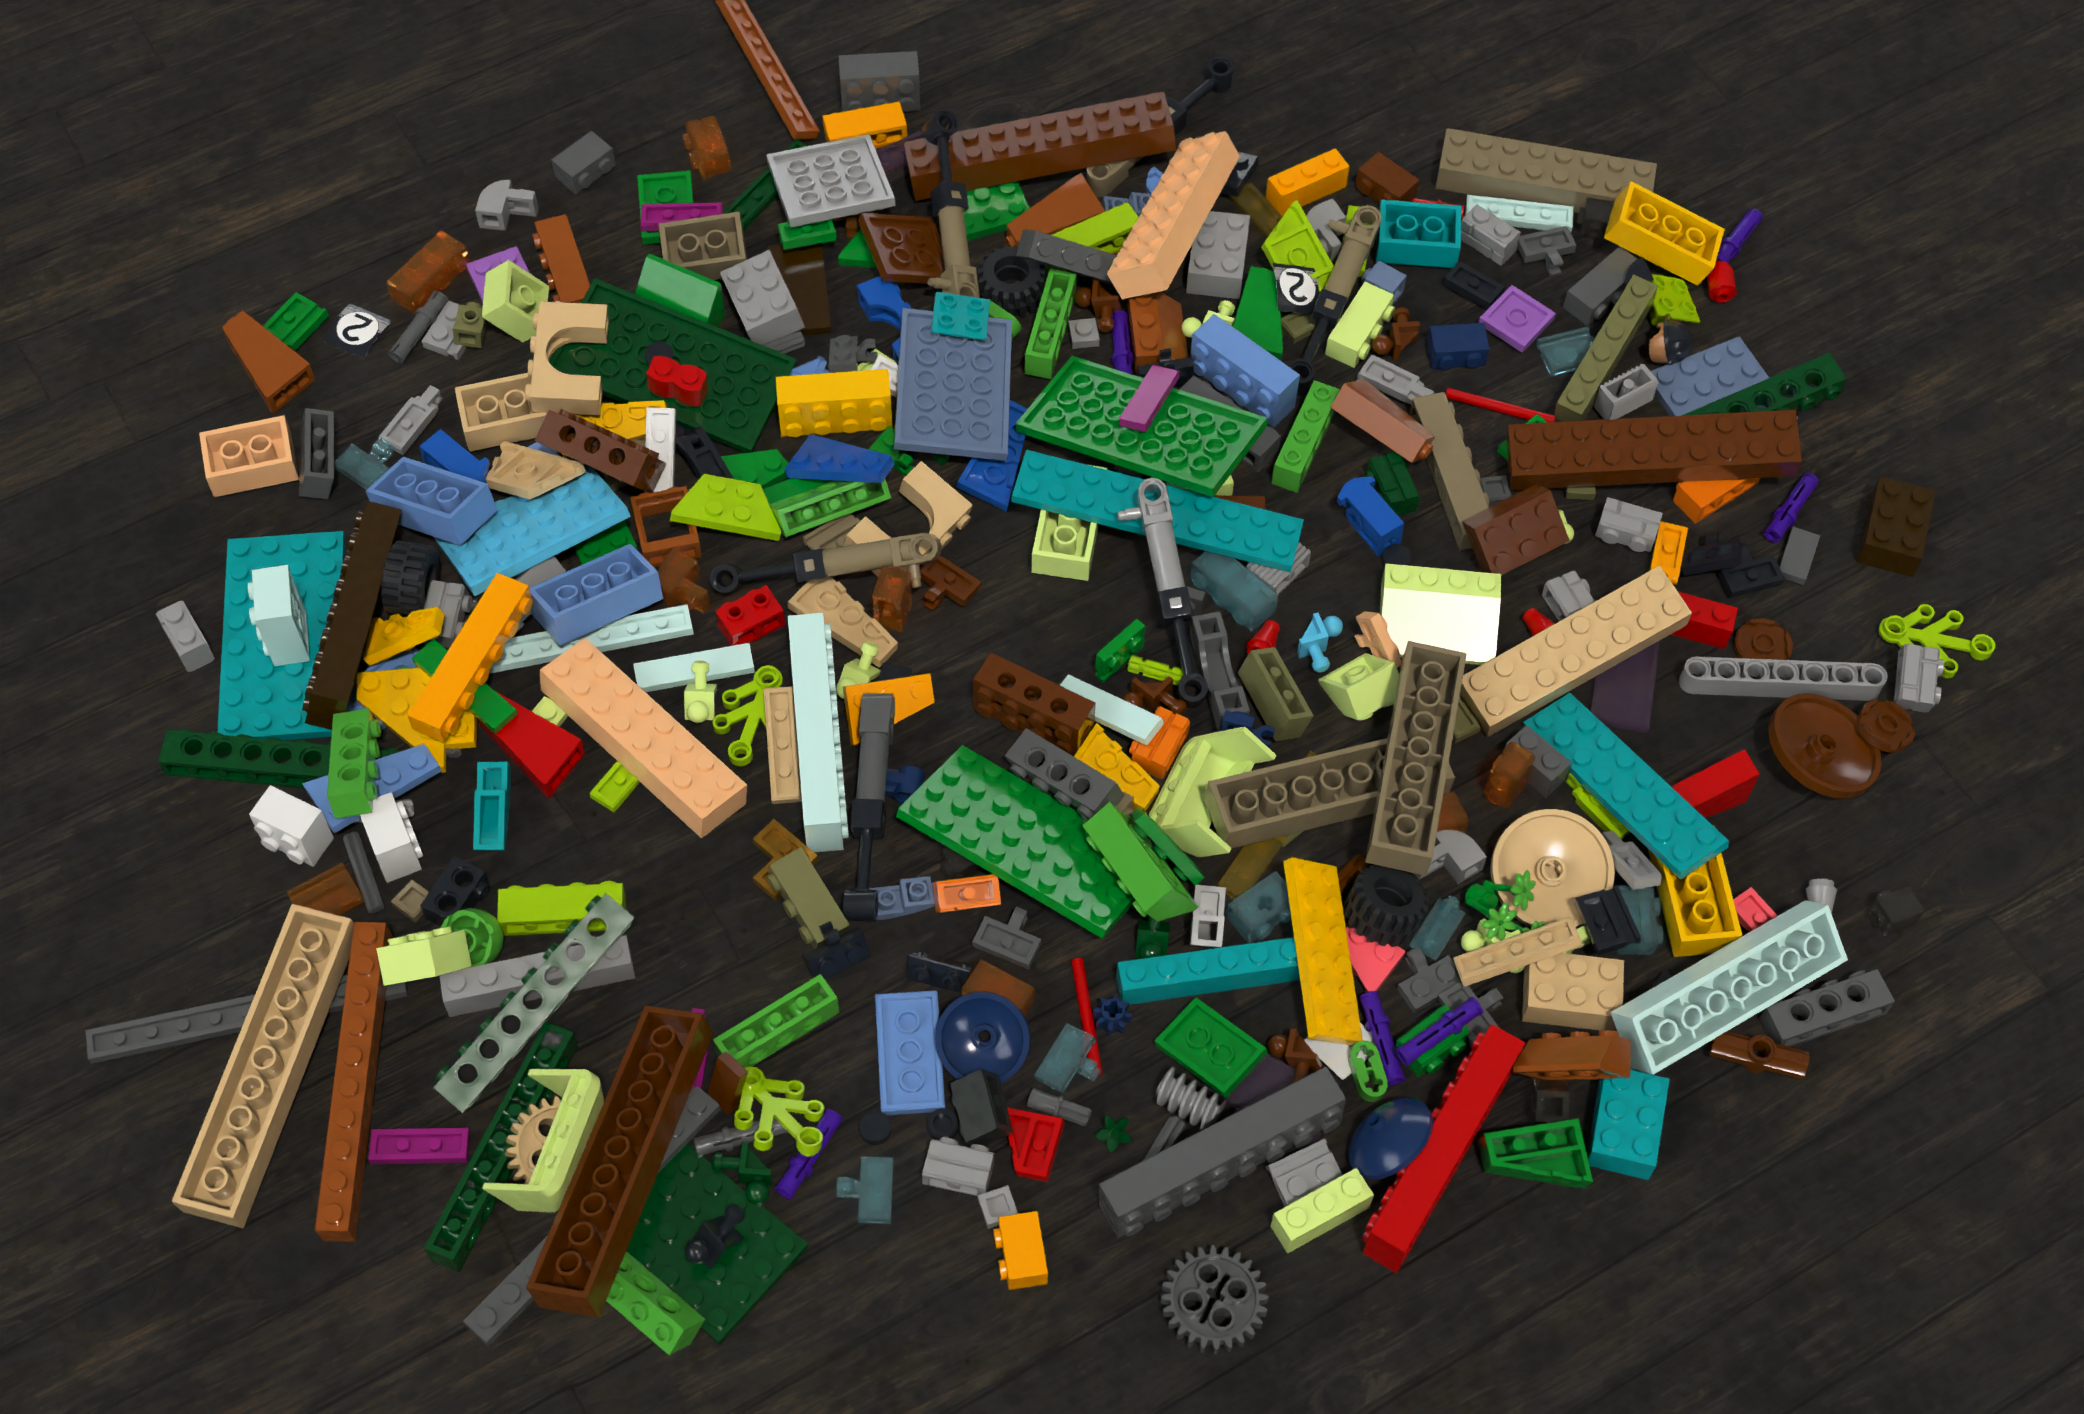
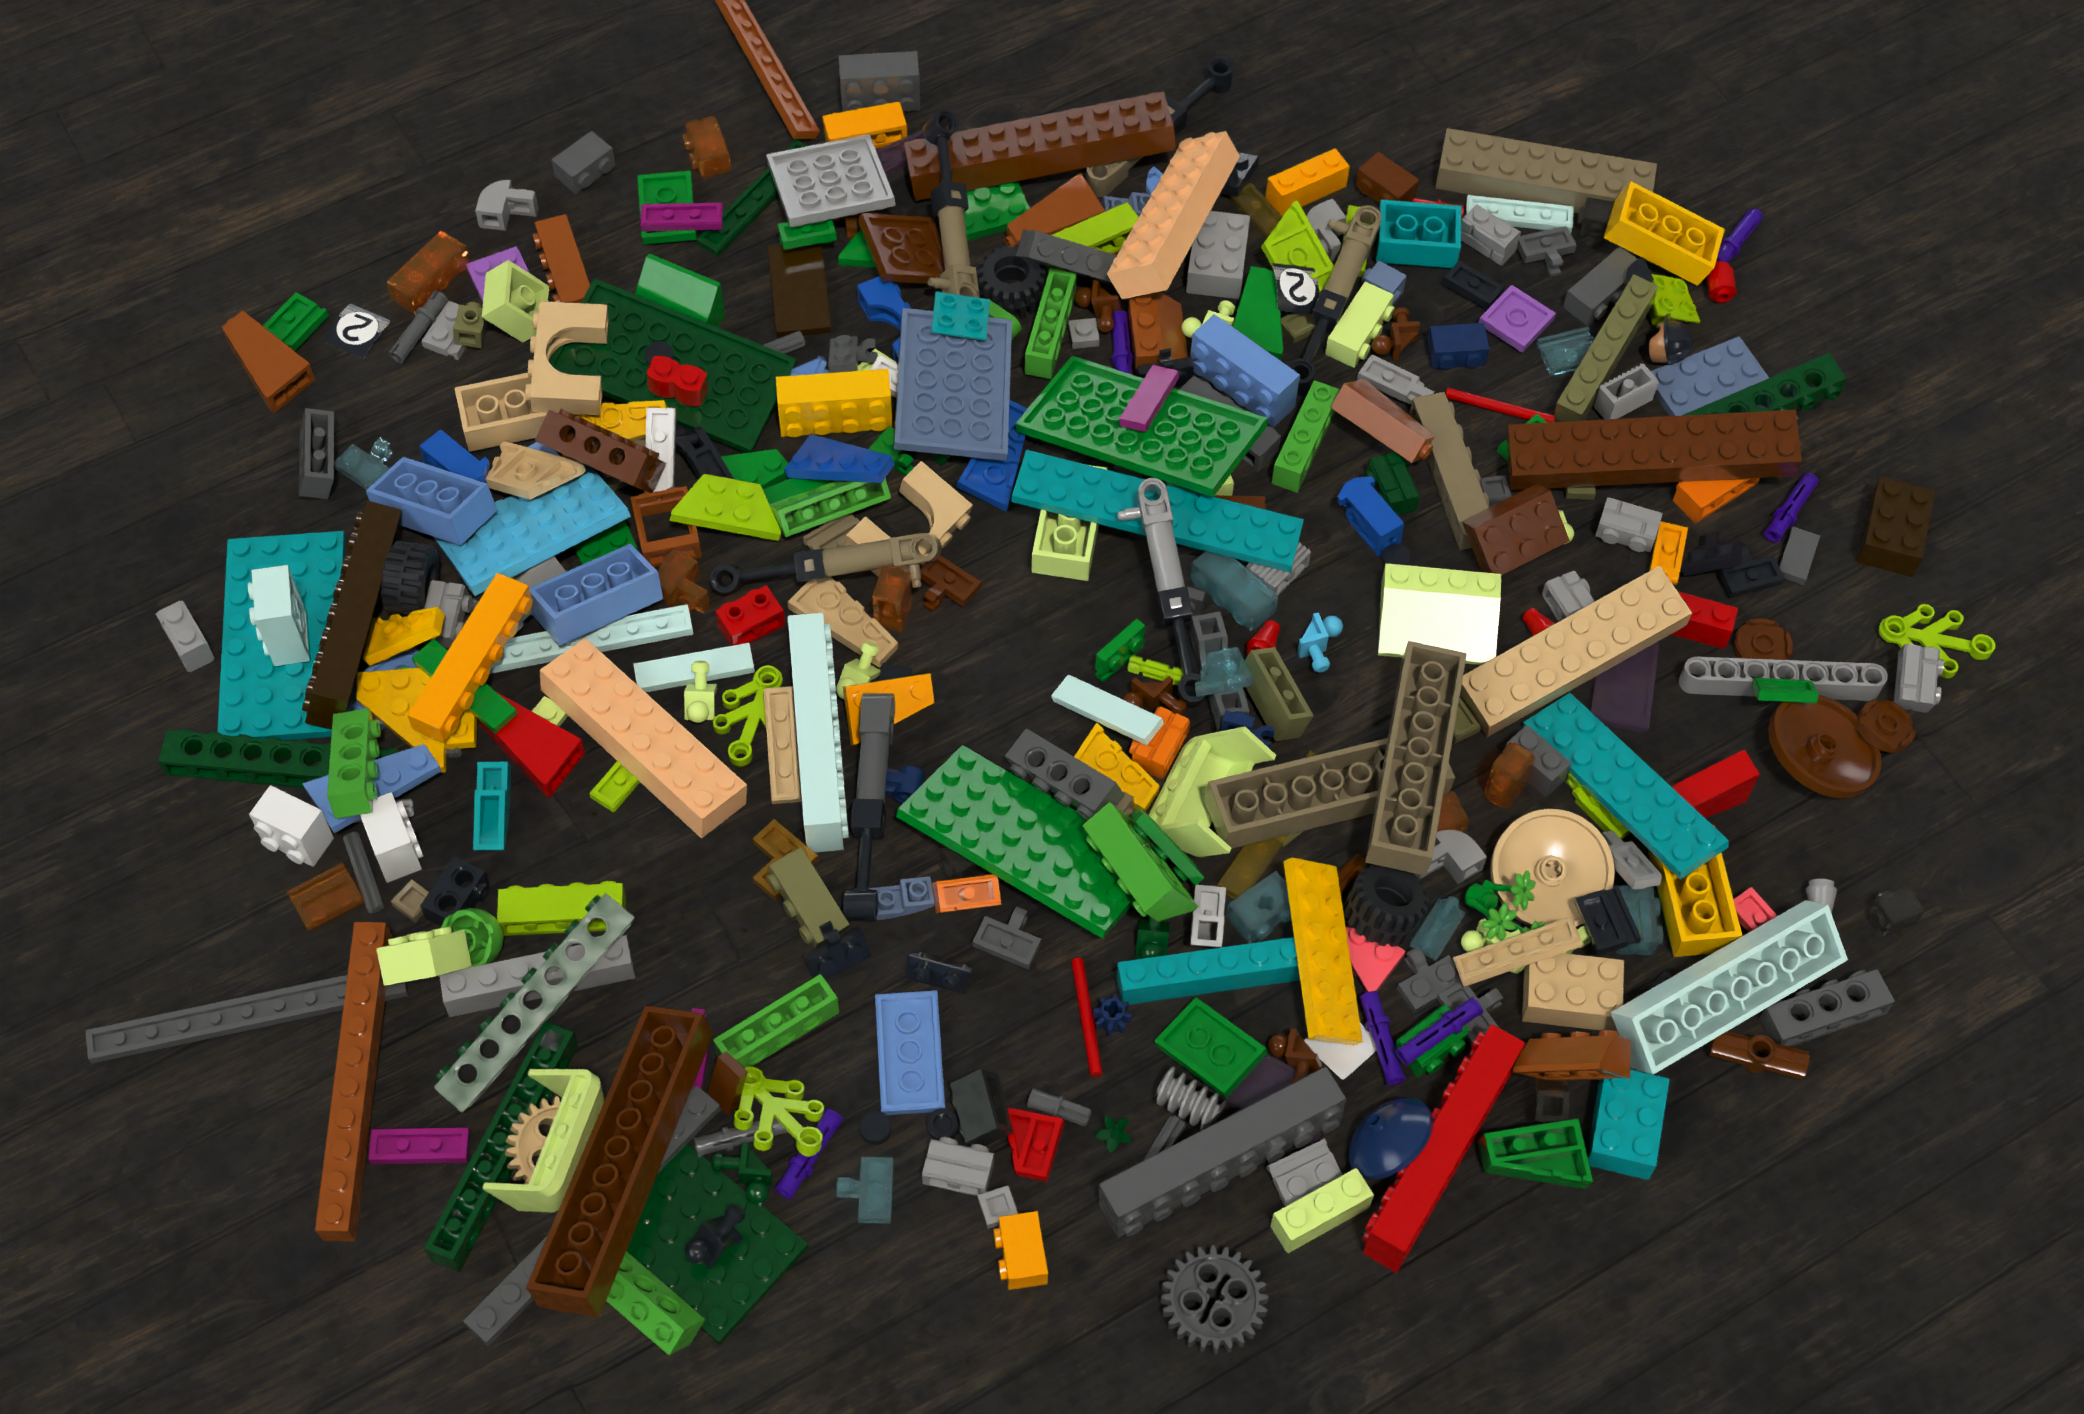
tan brick [172,904,354,1228] -> none
light nougat brick [199,415,299,497] -> none
light grey hinge [379,385,442,455] -> none
dark tan brick [659,212,748,280] -> none
light grey brick [720,250,805,345] -> none
dark blue dish [935,991,1030,1083] -> none
clear orange brick [962,959,1035,1016] -> none
reddish brown brick [973,652,1096,757] -> none
clear light blue plate [1034,1023,1101,1093] -> none
yellowish green slope [1318,653,1399,721] -> none
bright green beam [1348,1041,1388,1102] -> none
light nougat plate [1354,611,1402,667] -> none
none -> clear light blue wing [1195,647,1253,697]
none -> green tile [1752,678,1819,703]

